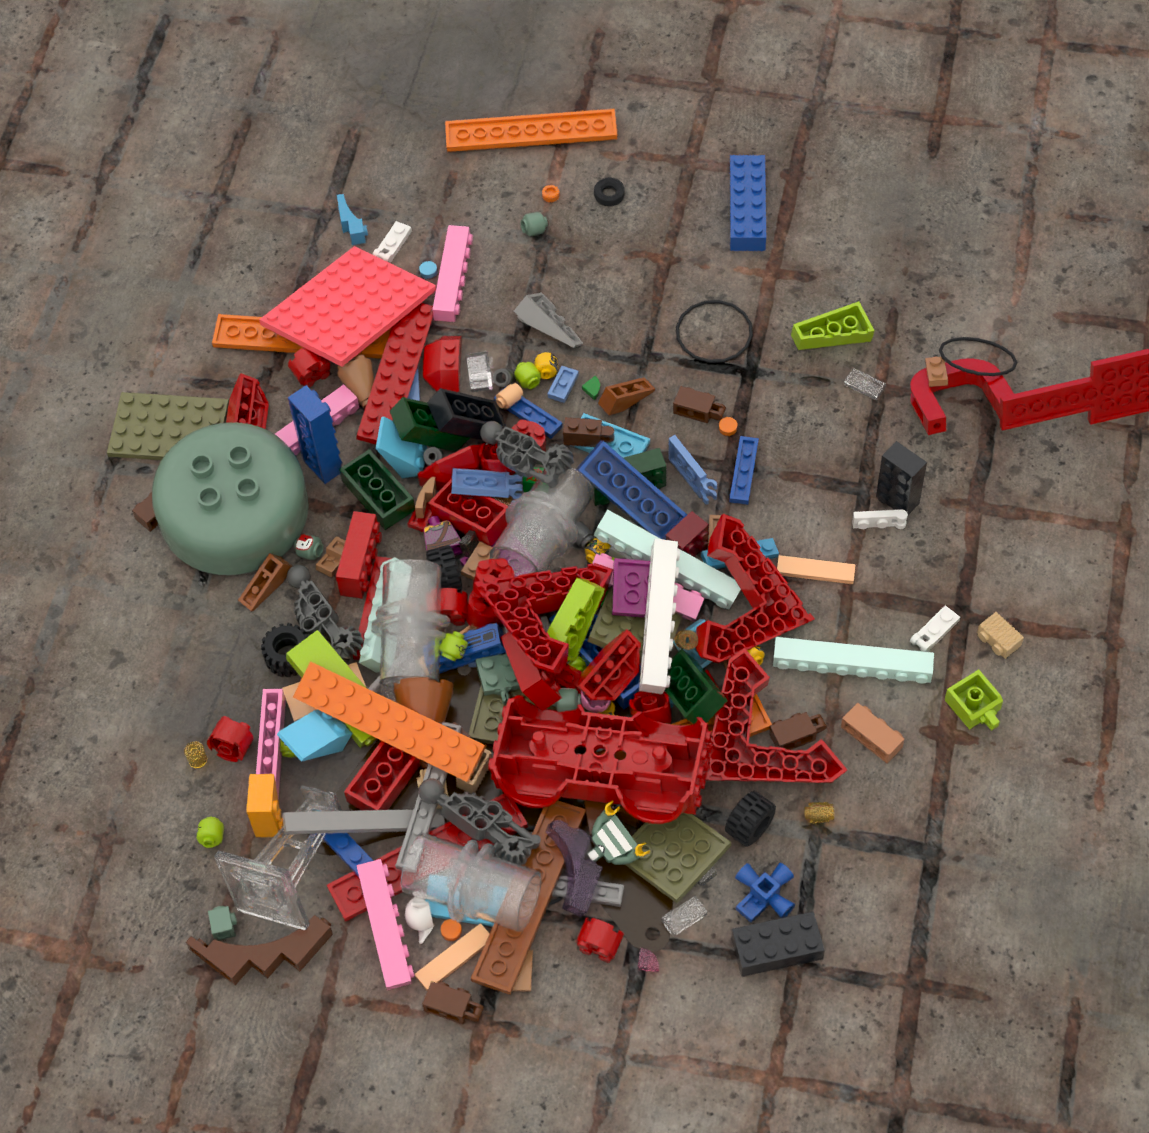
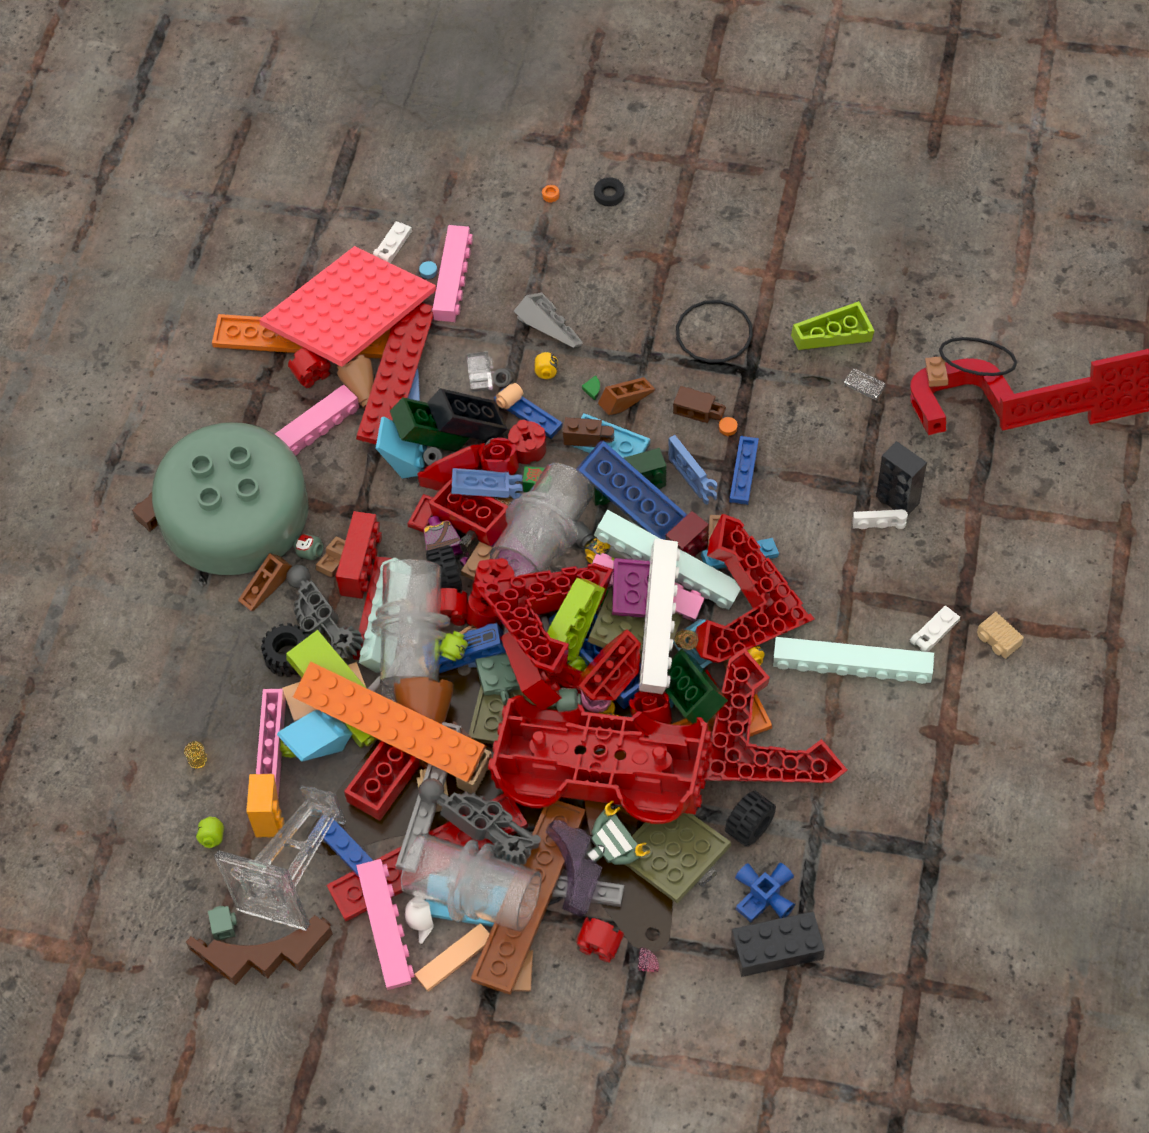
olive plate [107,392,229,460] -> none
red brick [207,716,254,762] -> none
red wedge [226,373,269,429] -> none
light grey tile [282,809,445,834] -> none
blue brick [288,385,342,484] -> none
dark azure slope [337,194,368,245] -> none
dark green brick [339,449,415,530] -> none
medium nougat slope [415,477,437,518] -> none
reddish brown brick [422,981,484,1025] -> none
red wedge [423,336,462,393] -> none
orange tile [441,919,462,941] -> none
orange plate [445,109,617,152] -> none
dark grey arm [480,421,574,488] -> none
lime head [514,362,541,389] -> none
sand green head [520,212,548,236] -> none
medium blue plate [547,366,579,403] -> none
clear plate [661,896,707,937] -> none
blue brick [730,155,766,251] -> none
reddish brown brick [769,712,827,750] -> none
light nougat tile [777,555,855,584] -> none
clear yellow brick [804,802,834,823] -> none
nougat brick [841,703,904,764] -> none
lime hinge [945,669,1003,731] -> none

